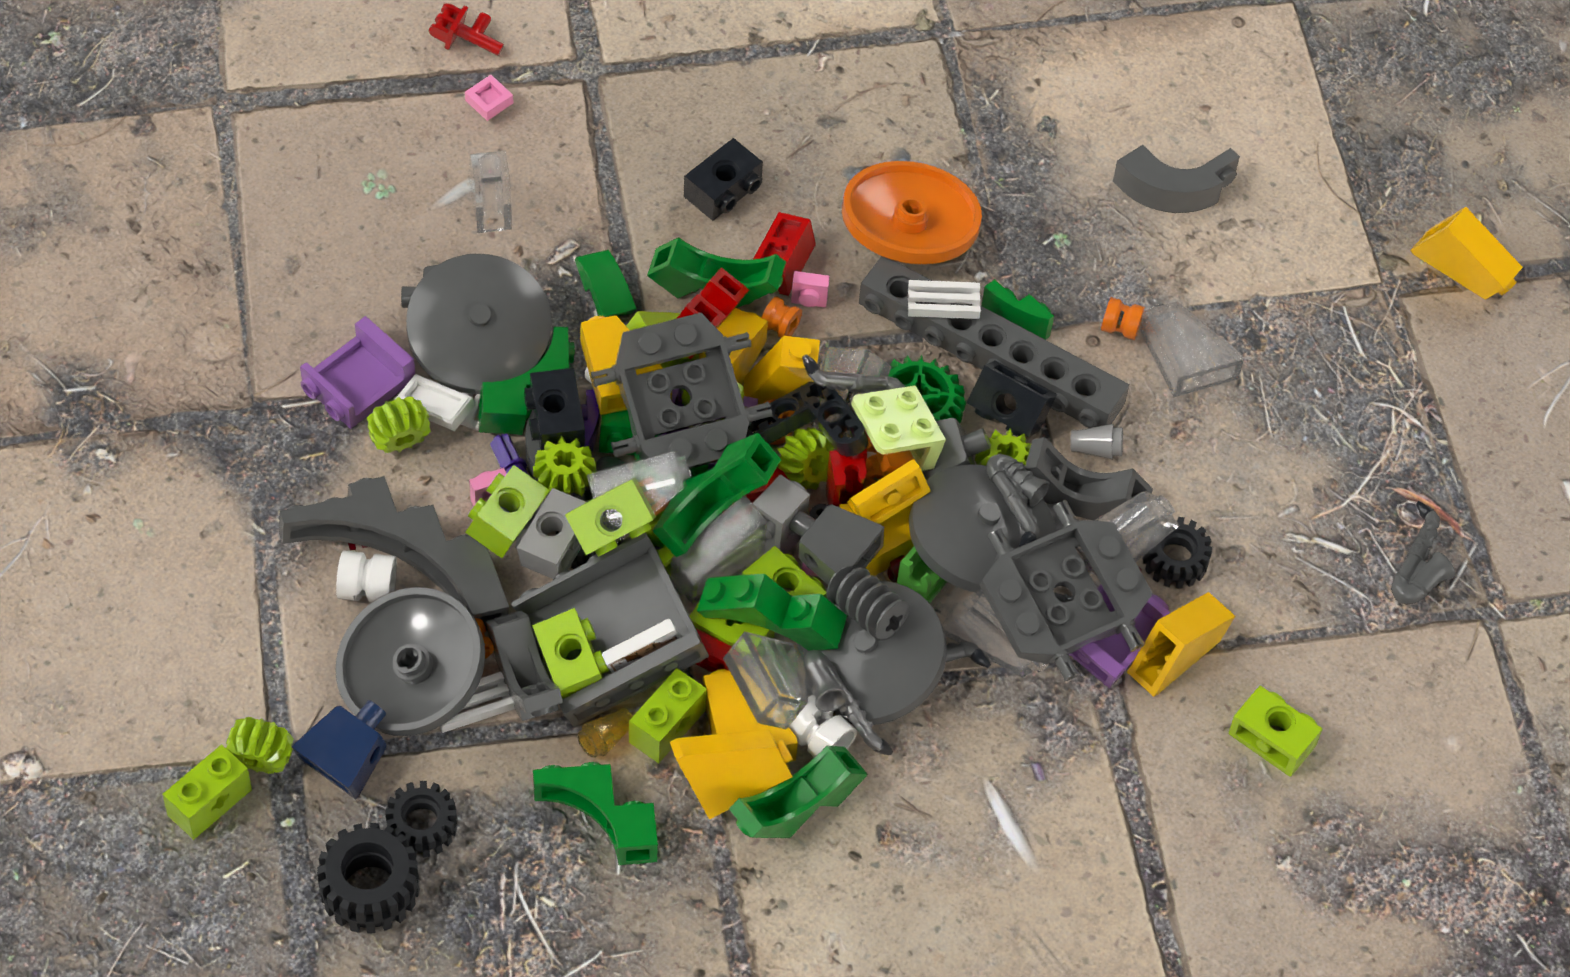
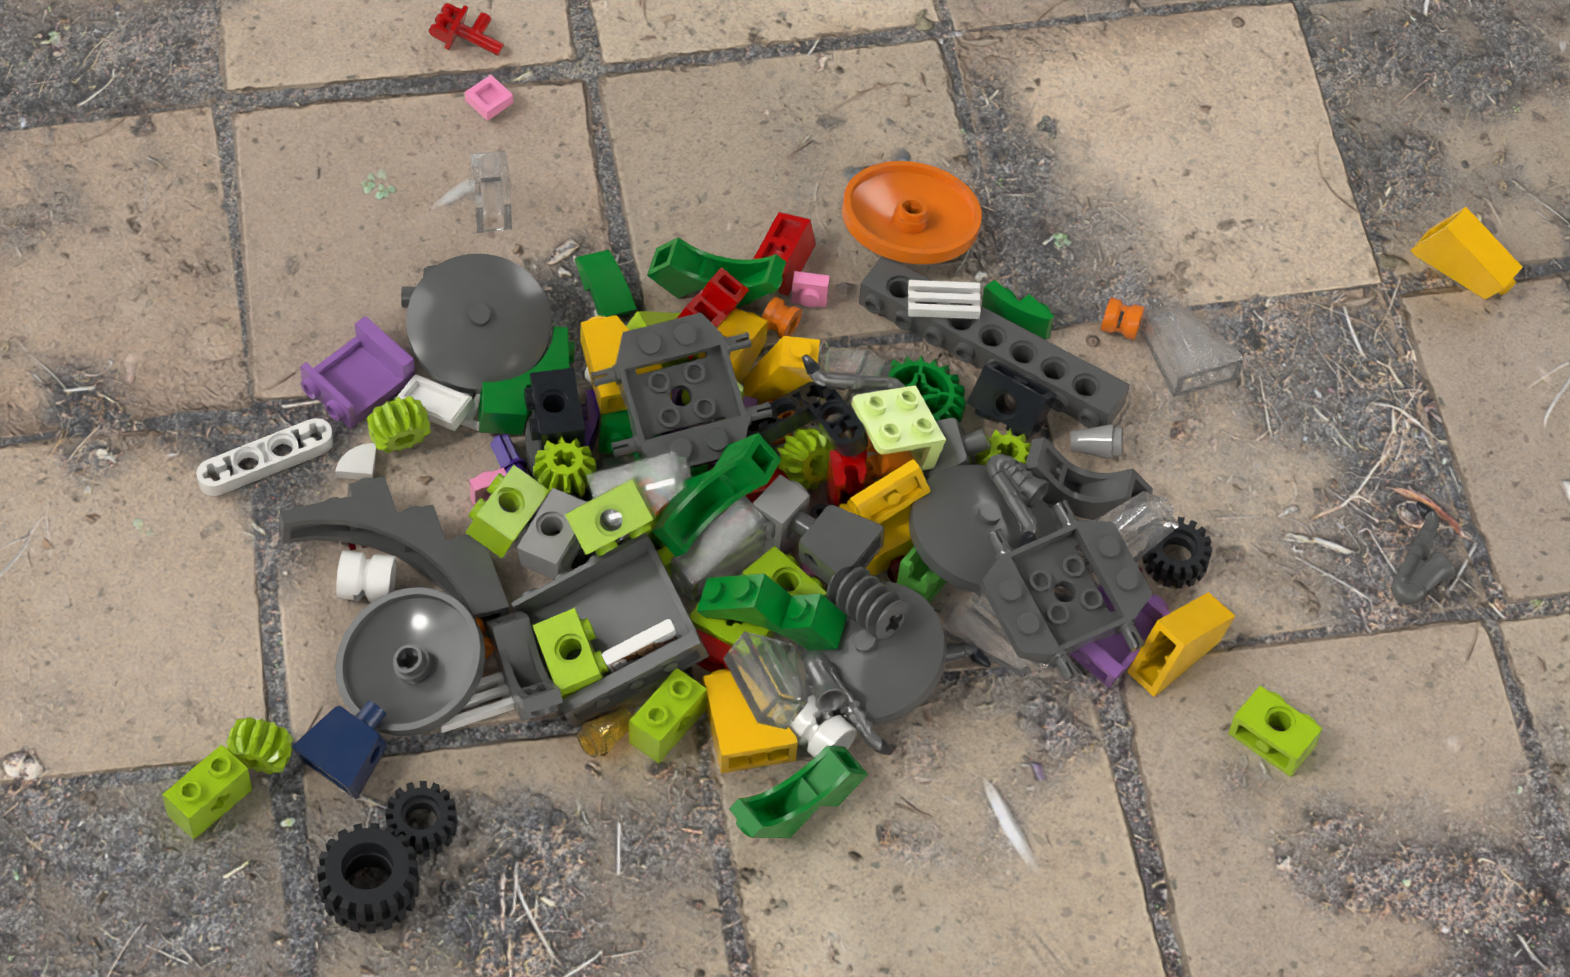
green arch [533,762,658,865] -> none
yellow slope [670,729,793,820] -> none
black brick [683,138,763,221] -> none
dark grey arch [1113,145,1240,213] -> none
none -> white beam [196,418,333,496]
none -> white tile [335,443,378,480]

